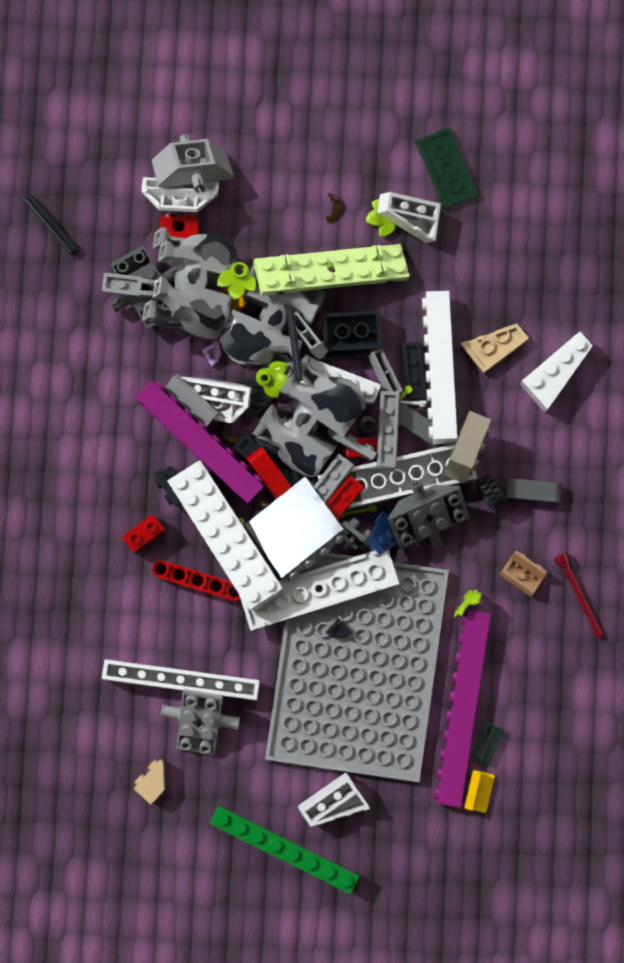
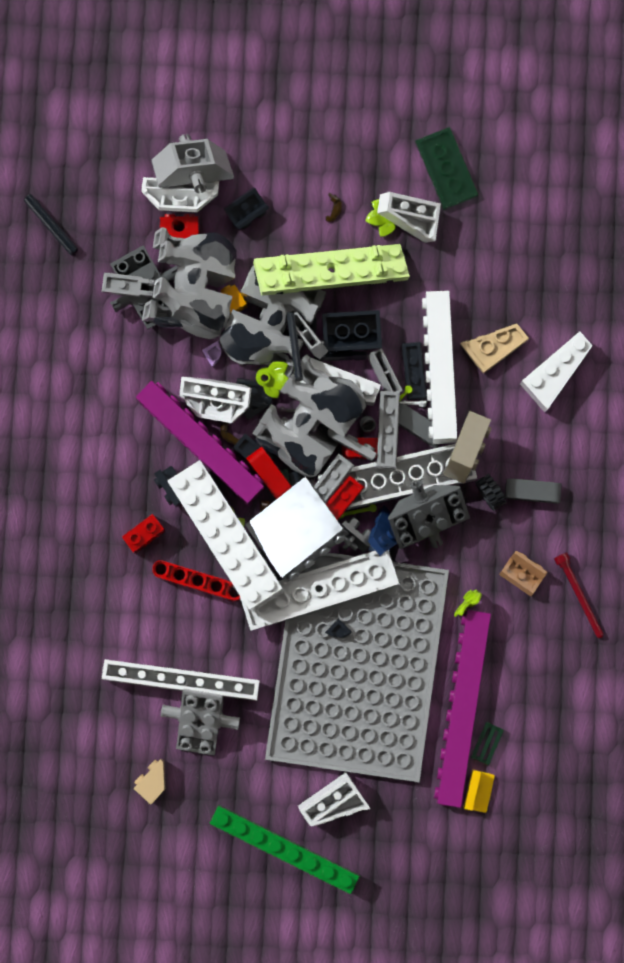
light grey tile [165,374,218,427] -> none
lime plate [217,262,256,300] -> none
none -> black bracket [223,187,269,229]

